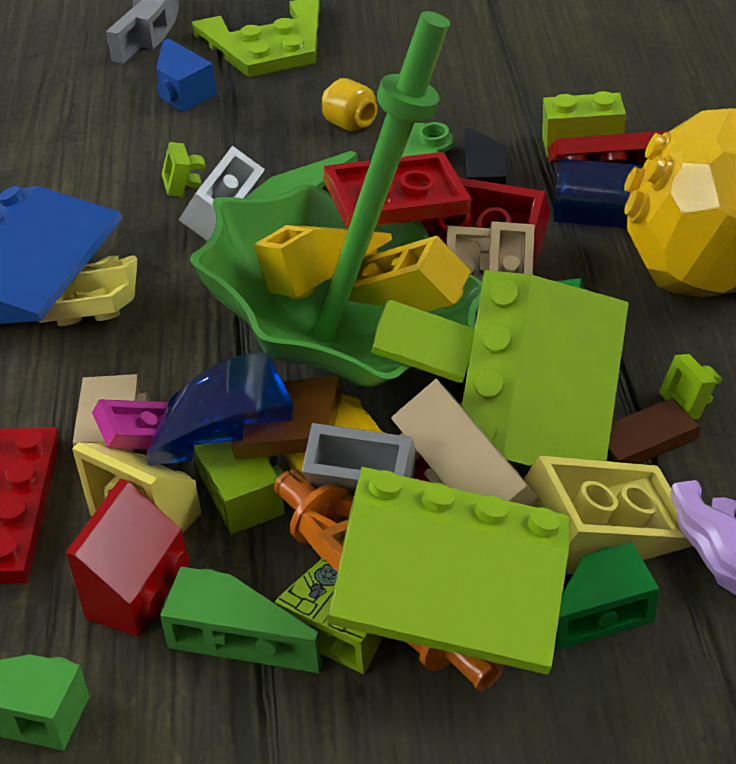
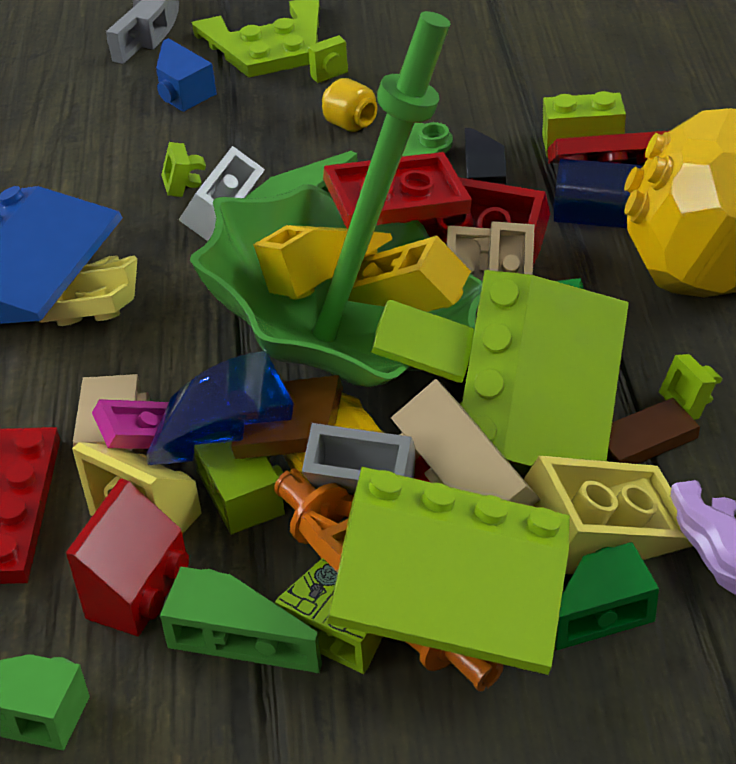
none -> lime plate [308,35,348,83]

